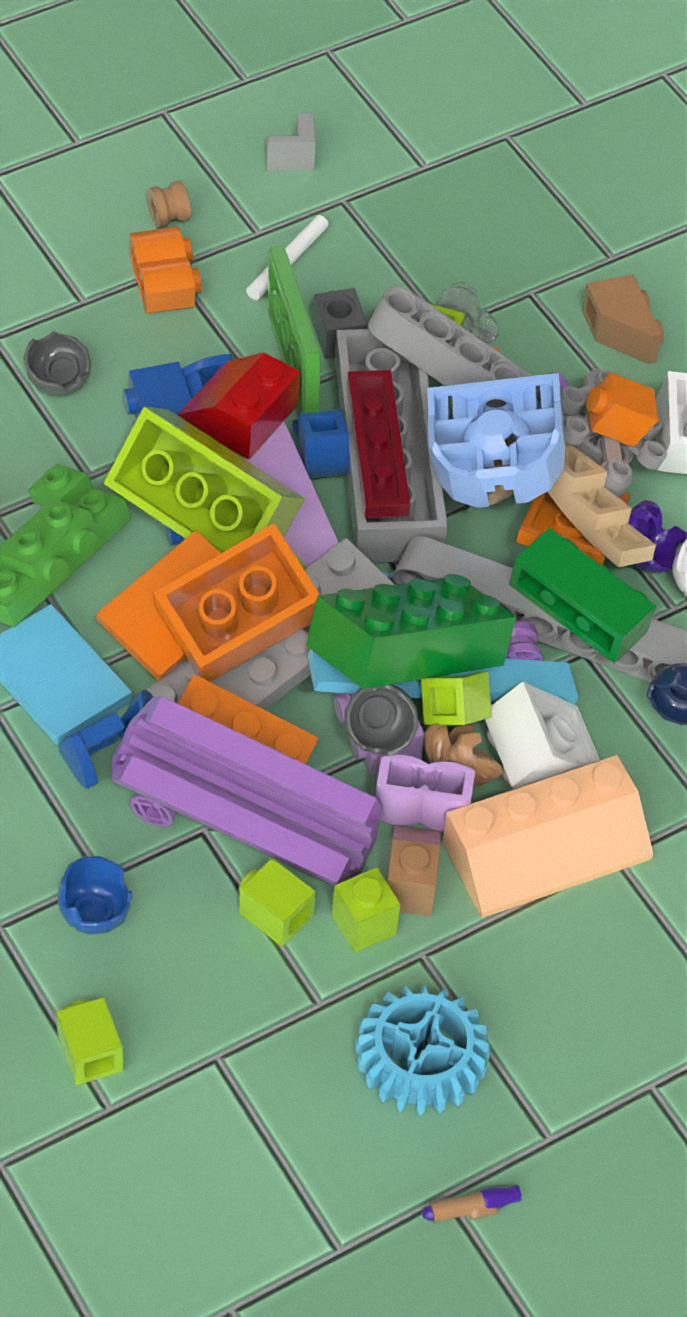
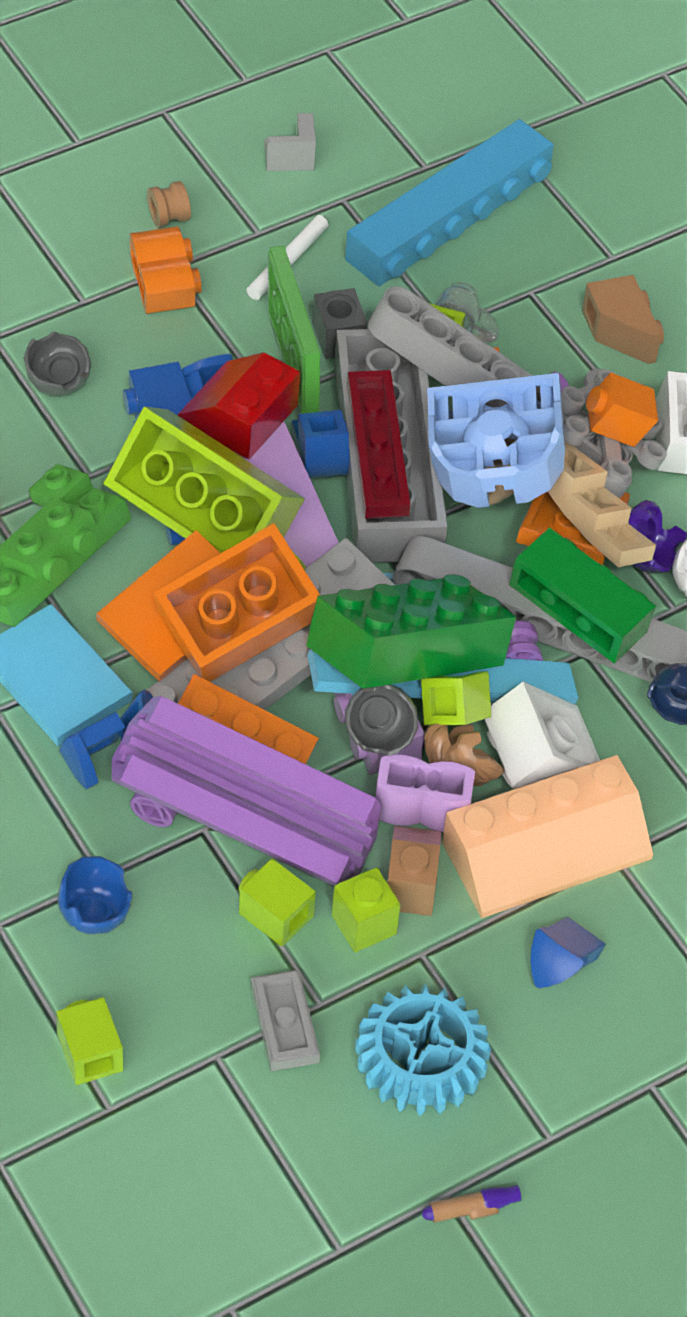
none -> light grey plate [251,969,320,1072]
none -> dark azure brick [345,119,554,287]
none -> blue tile [530,917,606,988]

